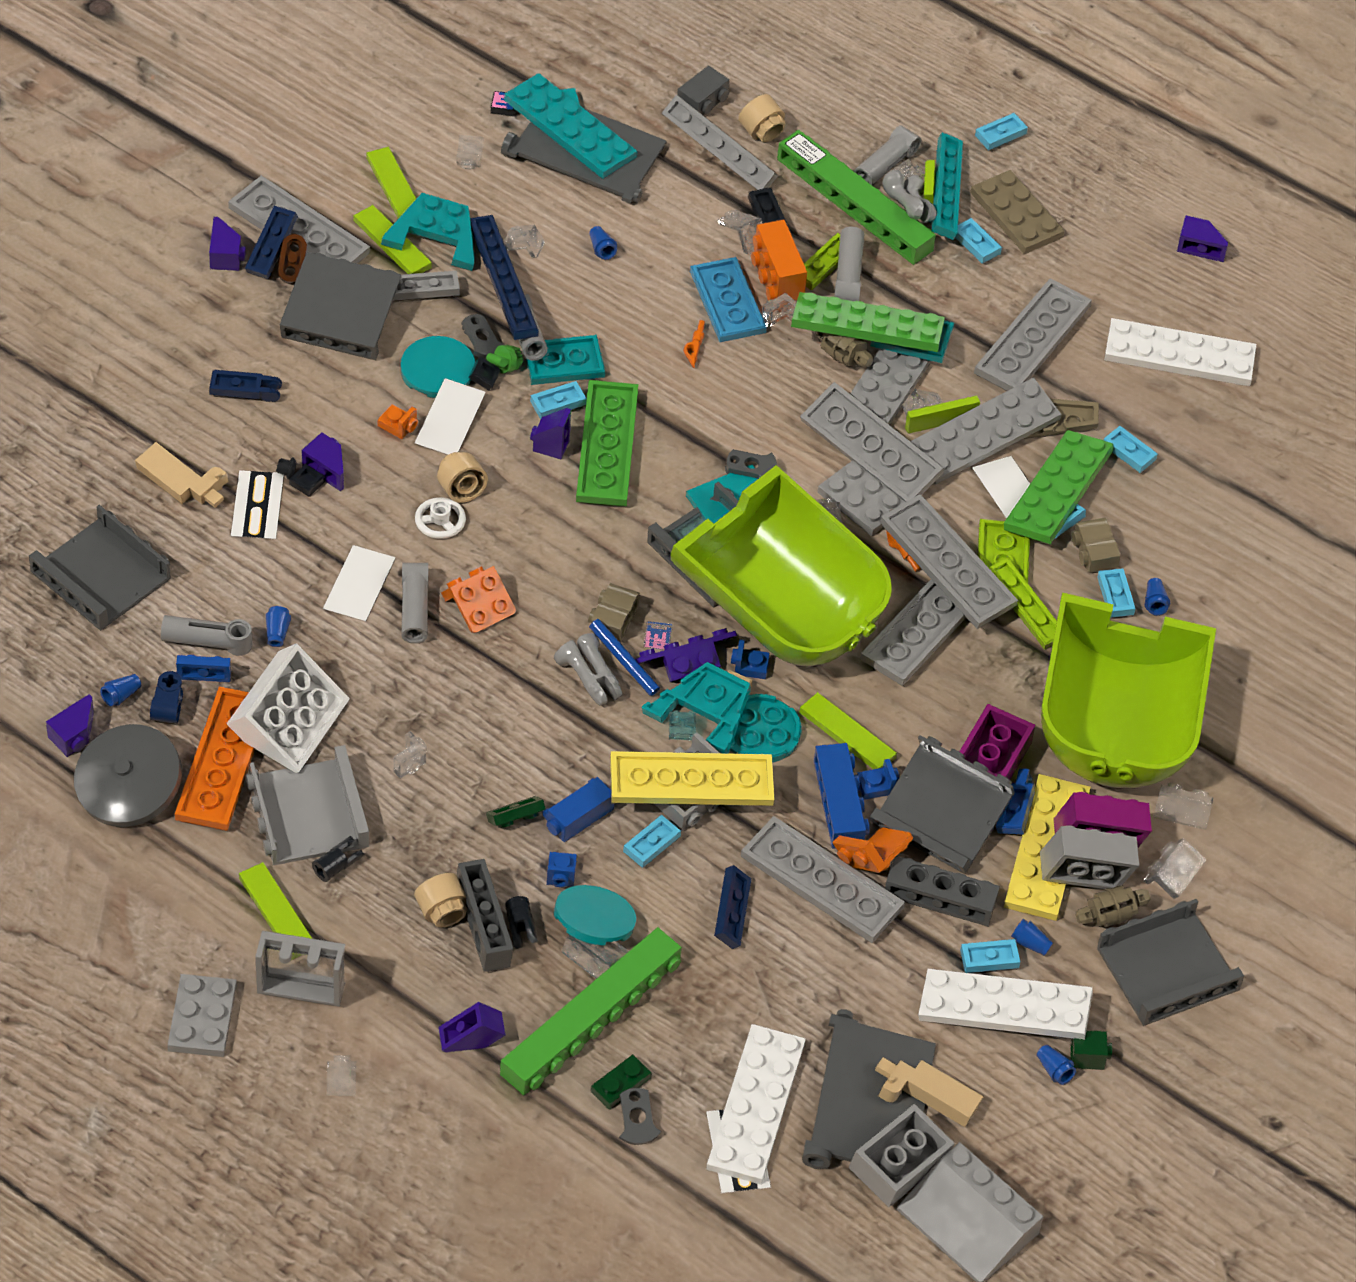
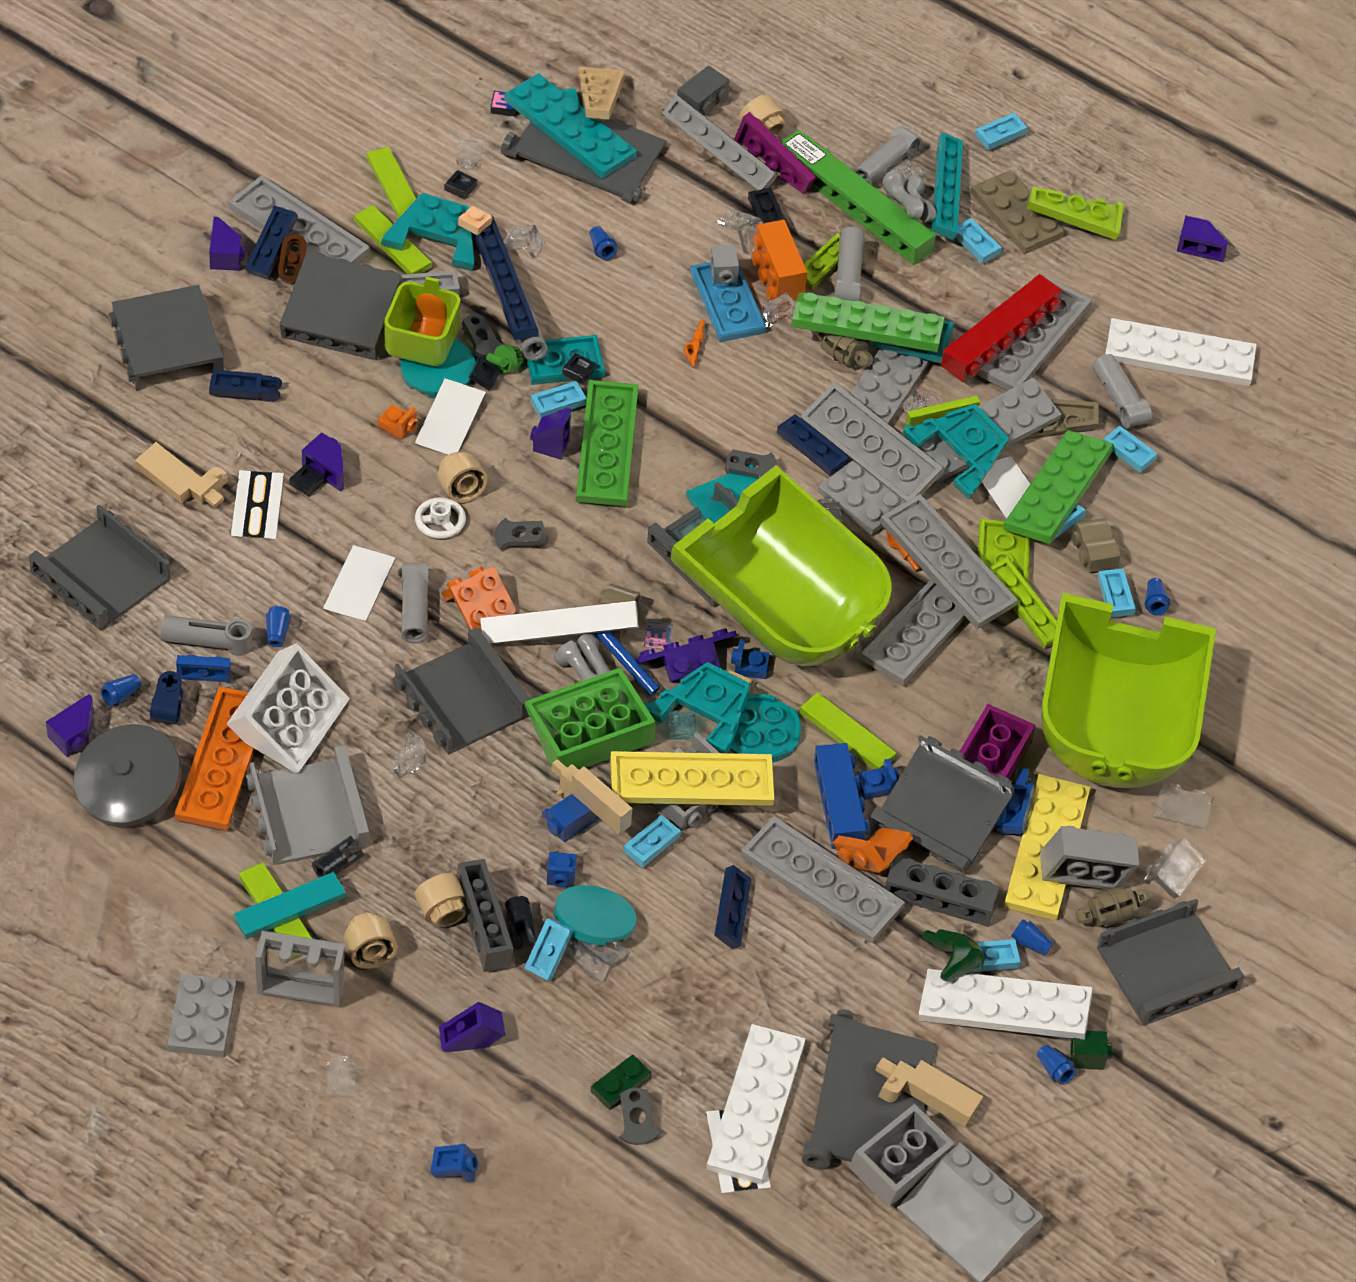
black piece [276,457,297,480] -> none
dark green plate [486,796,546,828] -> none
bright green brick [500,927,682,1096] -> none
lime tile [924,160,936,204] -> none
magenta brick [1053,792,1152,848] -> none
none -> dark grey panel [109,285,224,391]
none -> teal tile [234,872,346,939]
none -> tan piece [344,913,398,969]
none -> lime piece [384,277,460,366]
none -> dark grey panel [393,627,530,755]
none -> blue bracket [430,1144,478,1182]
none -> black tile [444,170,478,200]
none -> light nougat plate [458,206,492,235]
none -> white tile [481,601,639,645]
none -> dark grey piece [494,518,548,551]
none -> medium azure plate [524,918,574,981]
none -> bright green slope [525,667,655,778]
none -> tan piece [552,759,632,835]
none -> black tile [562,353,596,384]
none -> tan wing [578,66,625,121]
none -> light grey brick [710,244,739,284]
none -> magenta wing [734,112,816,195]
none -> dark blue plate [777,414,849,476]
none -> teal wing [903,404,1009,500]
none -> dark green animal [923,929,985,982]
none -> red brick [941,274,1062,382]
none -> lime wing [1027,187,1124,240]
none -> light grey piece [1093,354,1152,429]

